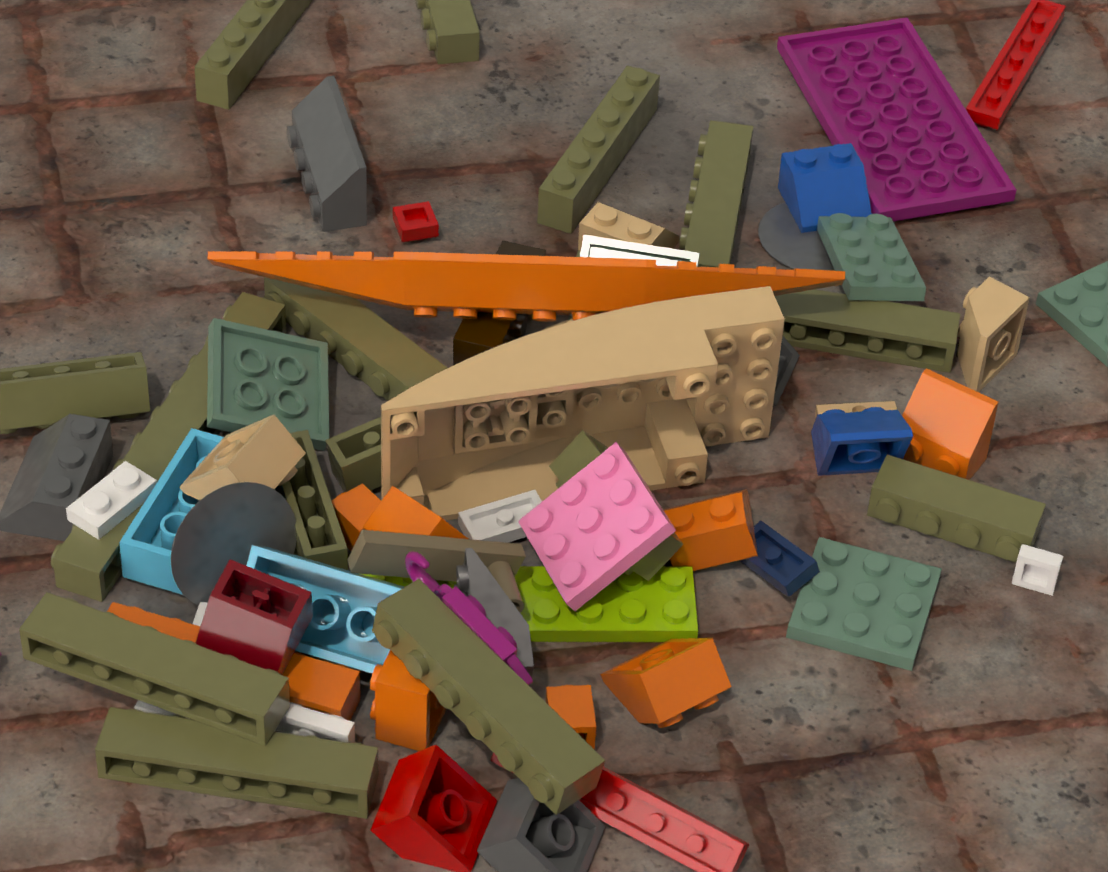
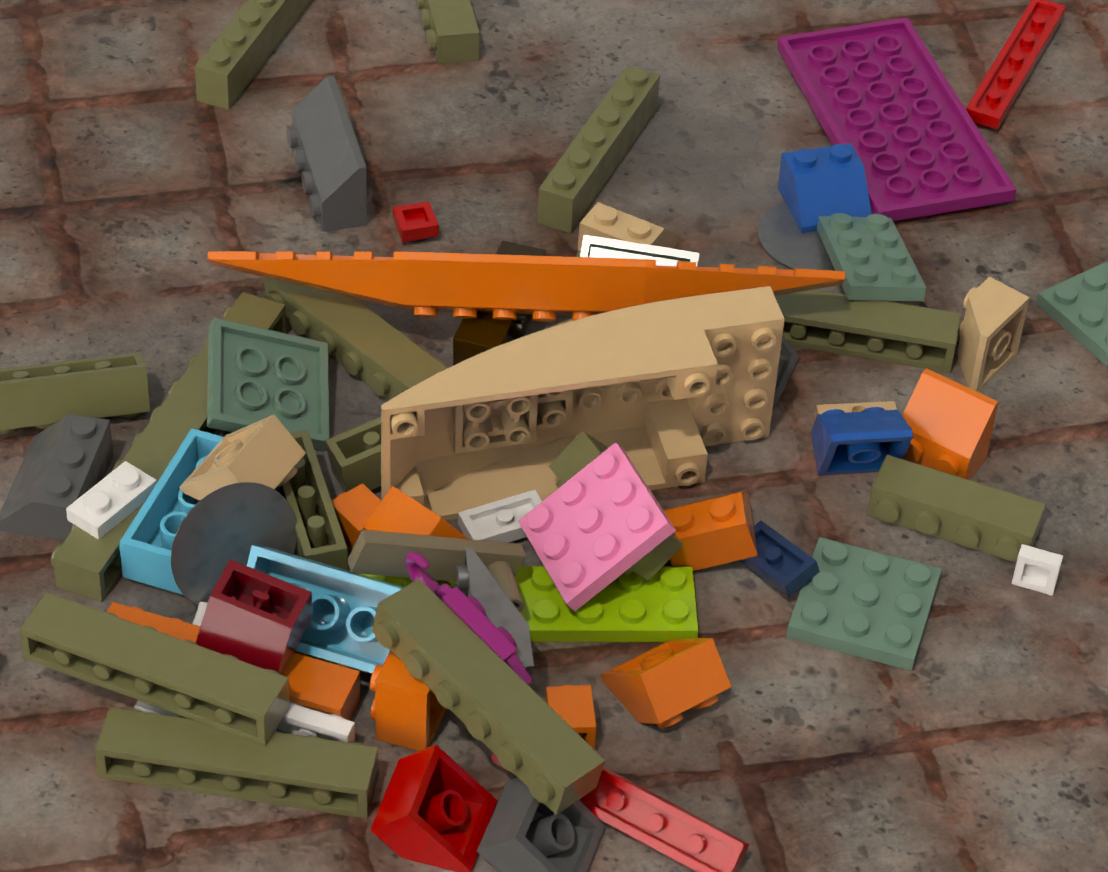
olive brick [679,120,753,267] -> none

